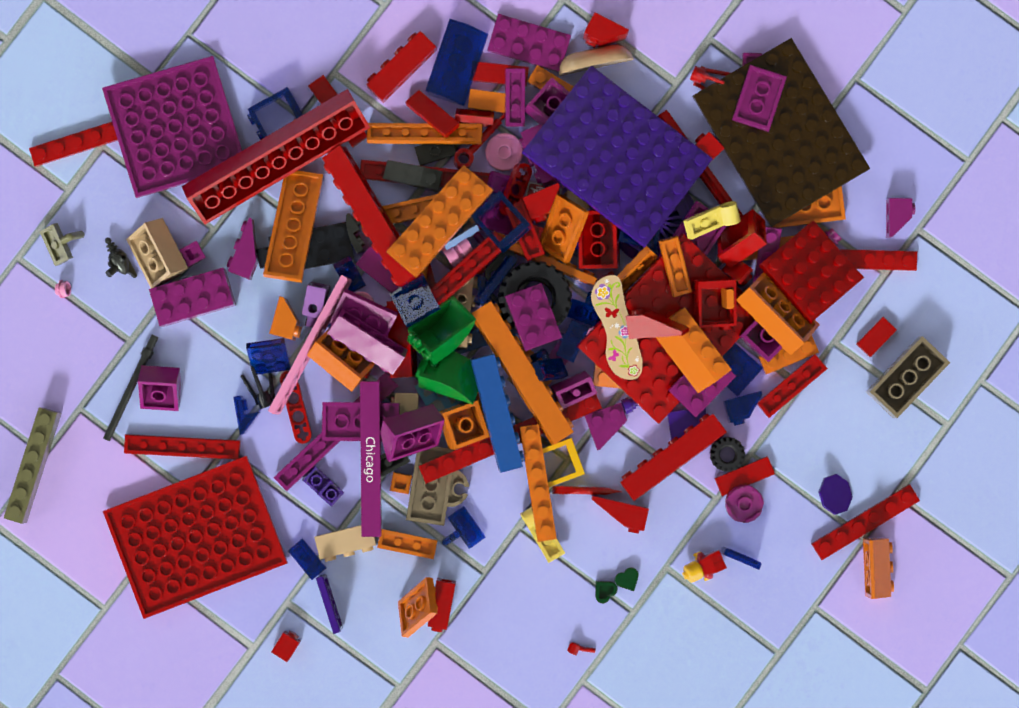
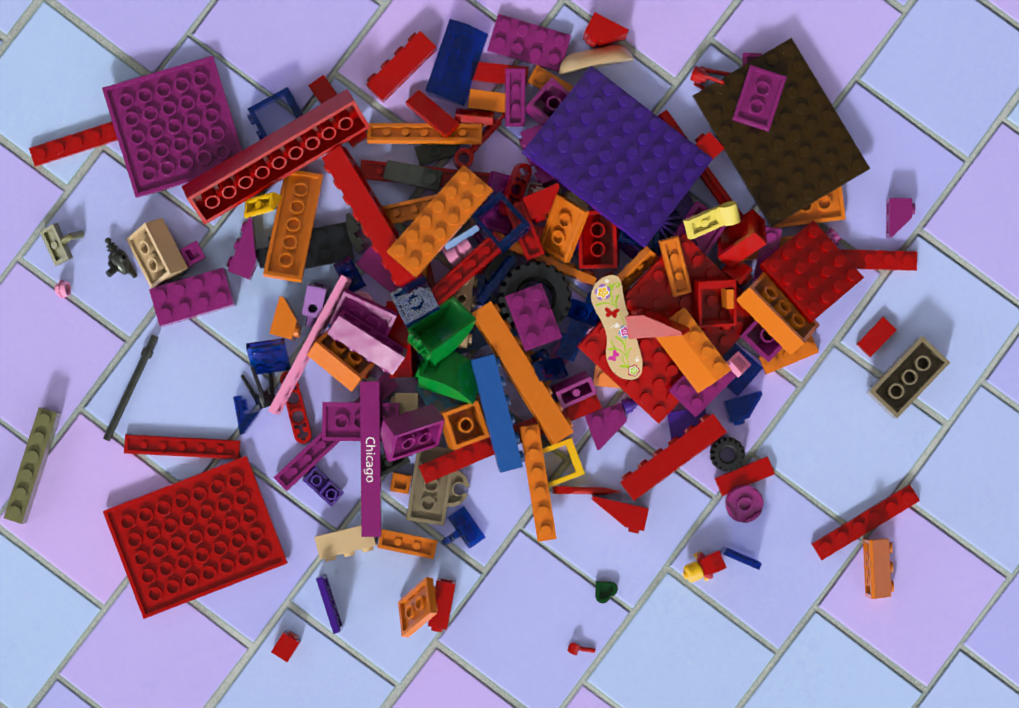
magenta slope [138,365,181,411] -> none
clear blue plate [288,538,327,580] -> none
bright pink tile [485,133,523,171] -> none
light yellow plate [520,507,565,563] -> none
dark green tile [614,567,639,591] -> none
red plate [756,354,828,418] -> none
dark purple piece [818,474,853,515] -> none
none -> yellow slope [244,192,282,218]
none -> bright pink plate [726,351,751,377]

